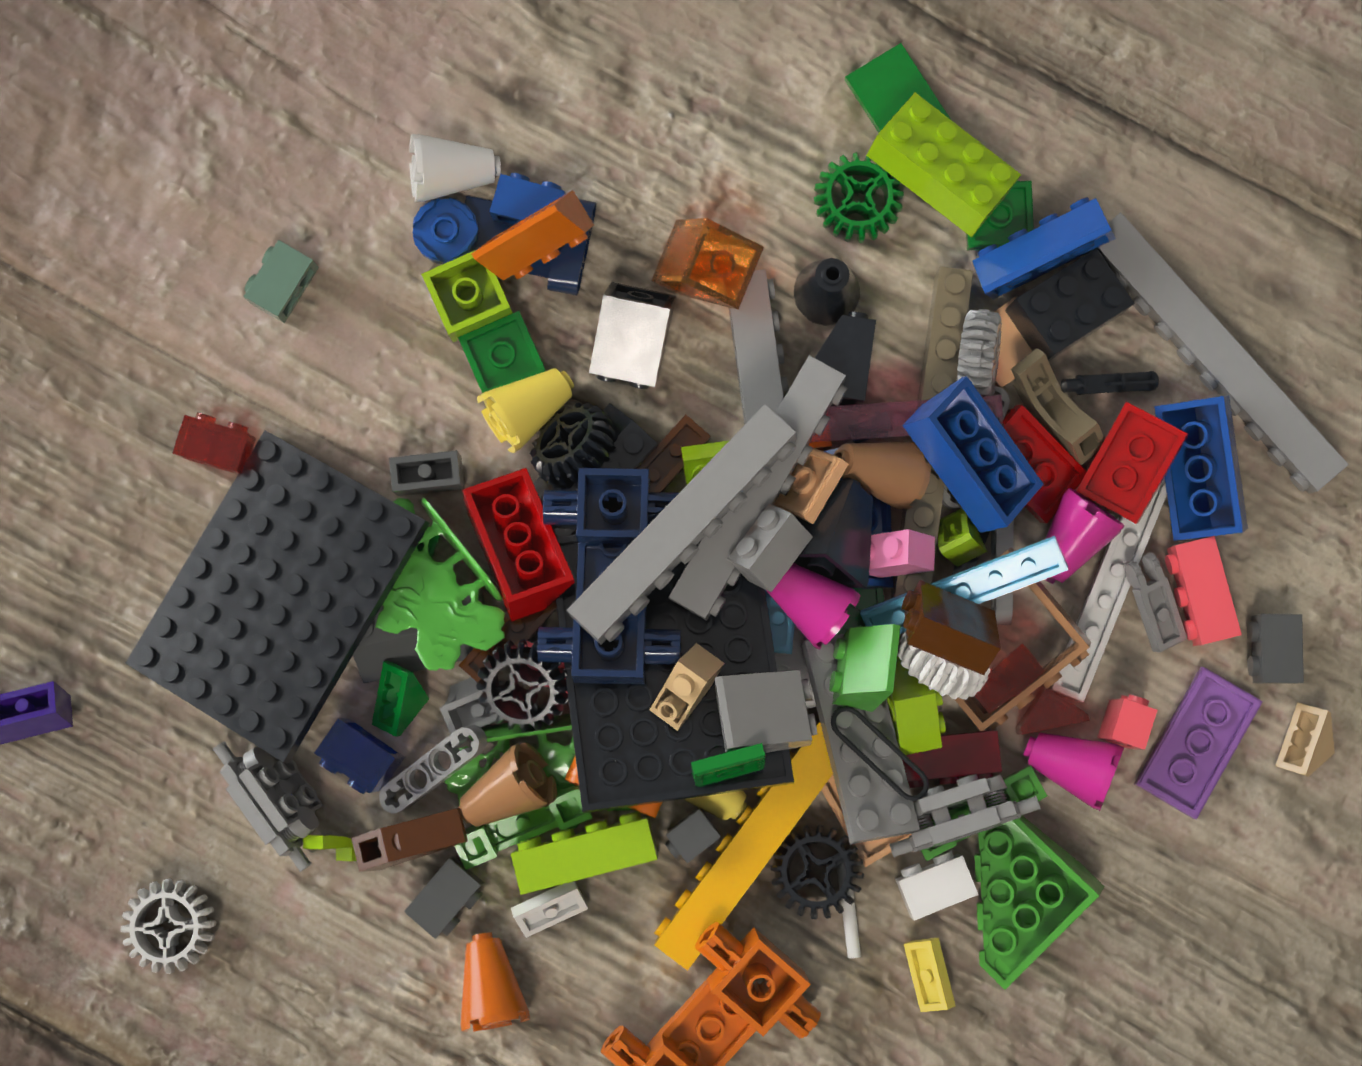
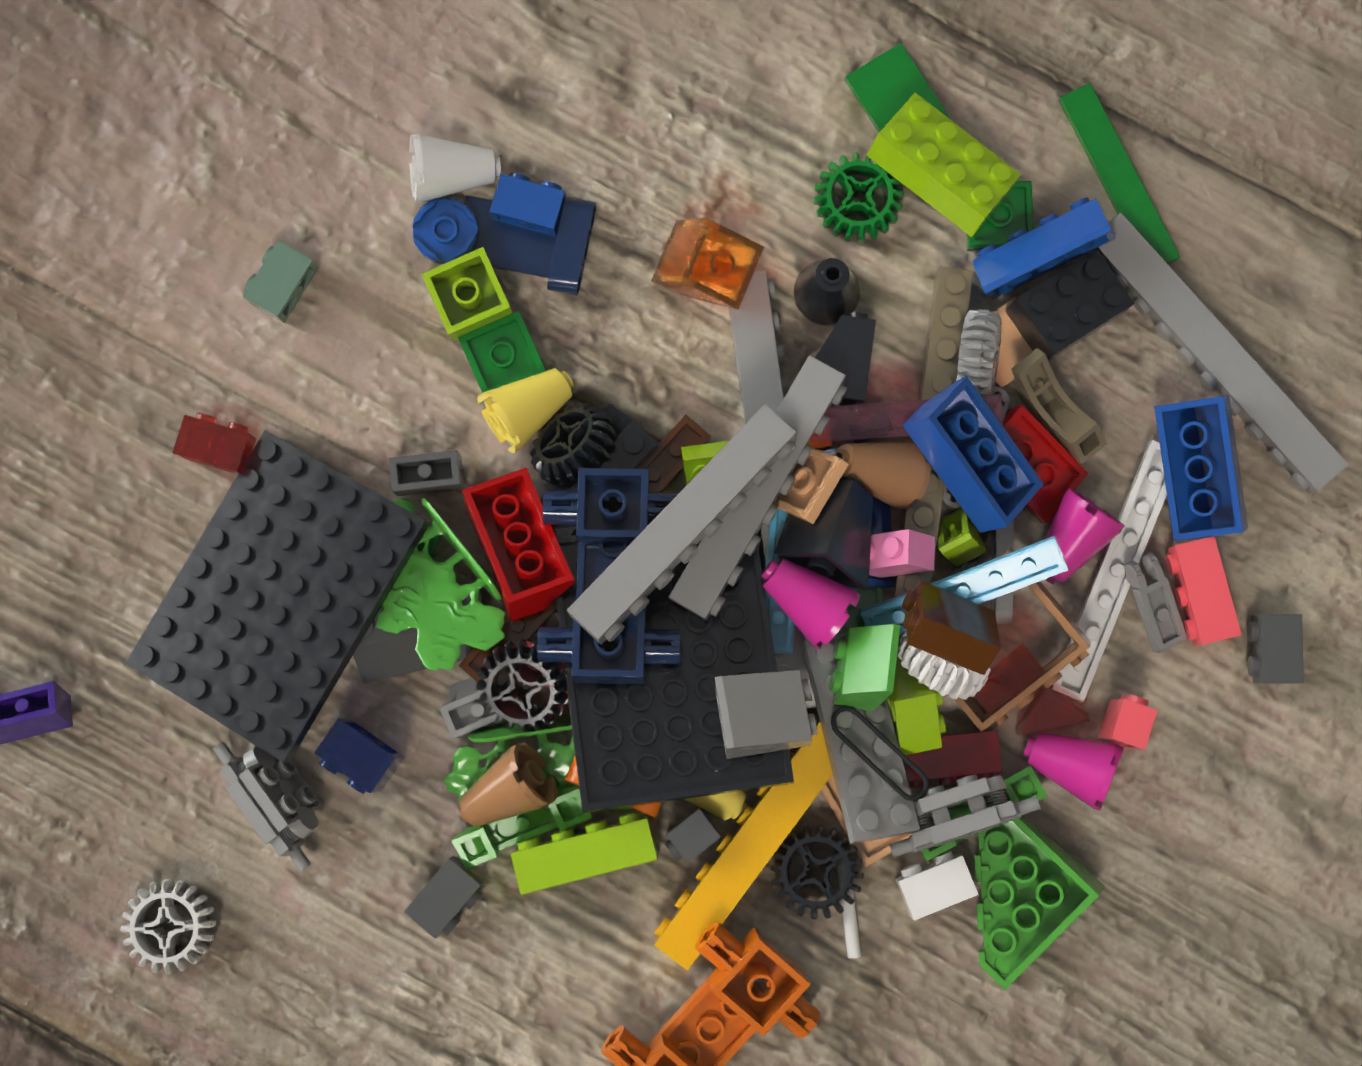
lime slope [303,835,357,861] -> none
reddish brown slope [351,808,468,872] -> none
green slope [371,661,429,737] -> none
light grey beam [379,725,487,813] -> none
orange cone [460,932,530,1032] -> none
orange slope [471,190,594,281] -> none
white plate [511,881,588,938] -> none
slope [589,282,676,389] -> none
tan slope [650,643,725,731] -> none
green tile [691,743,765,787] -> none
light grey brick [727,503,813,592] -> none
light yellow plate [904,937,956,1012] -> none
black piece [1060,371,1159,395] -> none
red plate [1076,401,1189,524] -> none
medium lavender tile [1134,667,1263,820] -> none
tan slope [1275,702,1335,777] -> none
none -> green tile [1059,83,1180,265]

